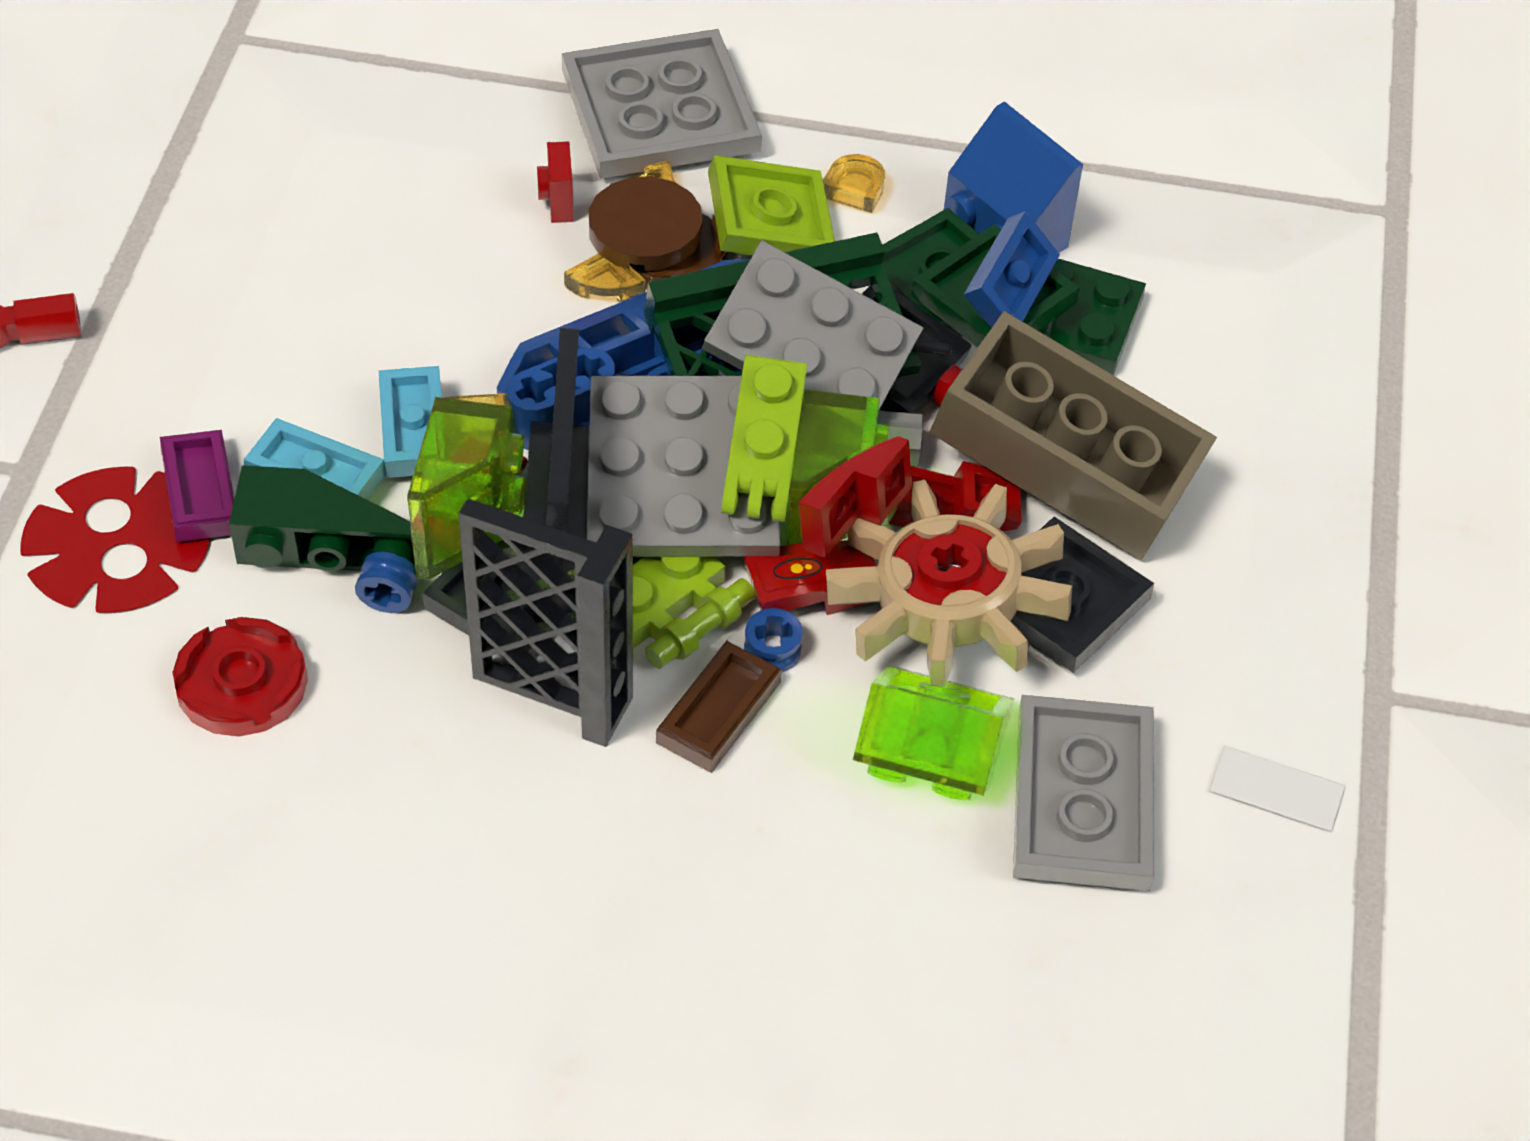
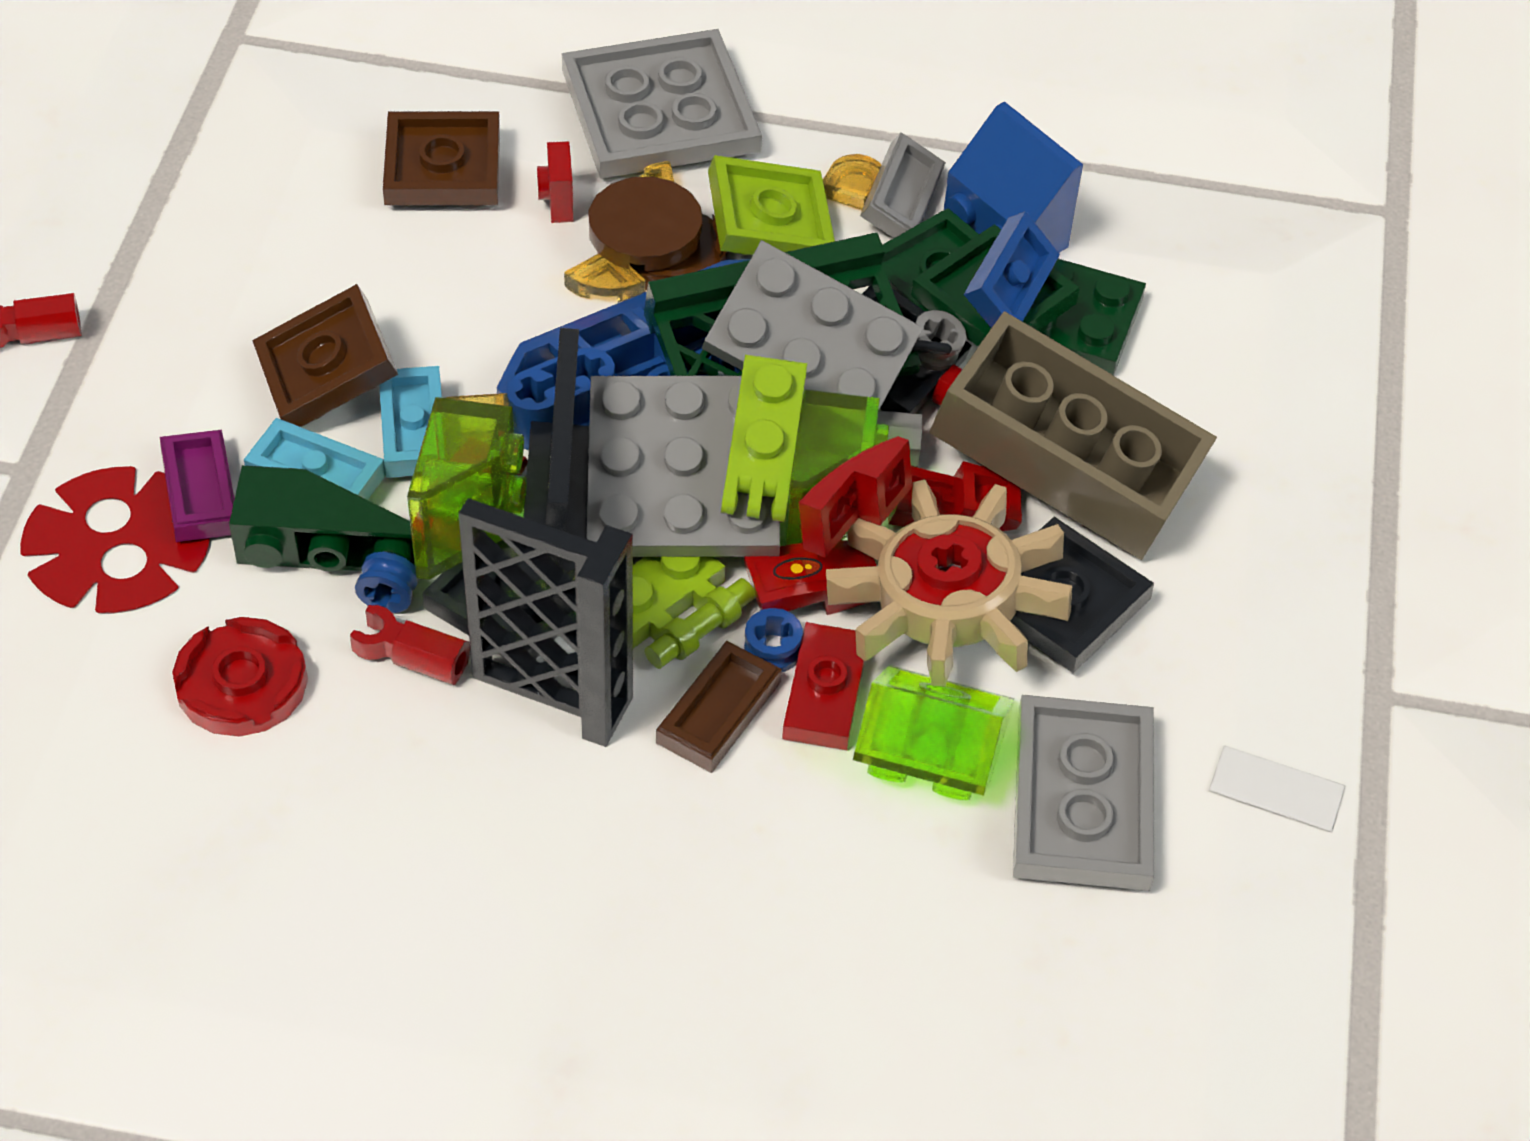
none -> reddish brown plate [252,284,398,427]
none -> red bar [350,605,470,685]
none -> reddish brown plate [383,111,500,206]
none -> red plate [782,622,865,750]
none -> light grey tile [860,132,946,238]
none -> light grey bush [916,310,967,371]

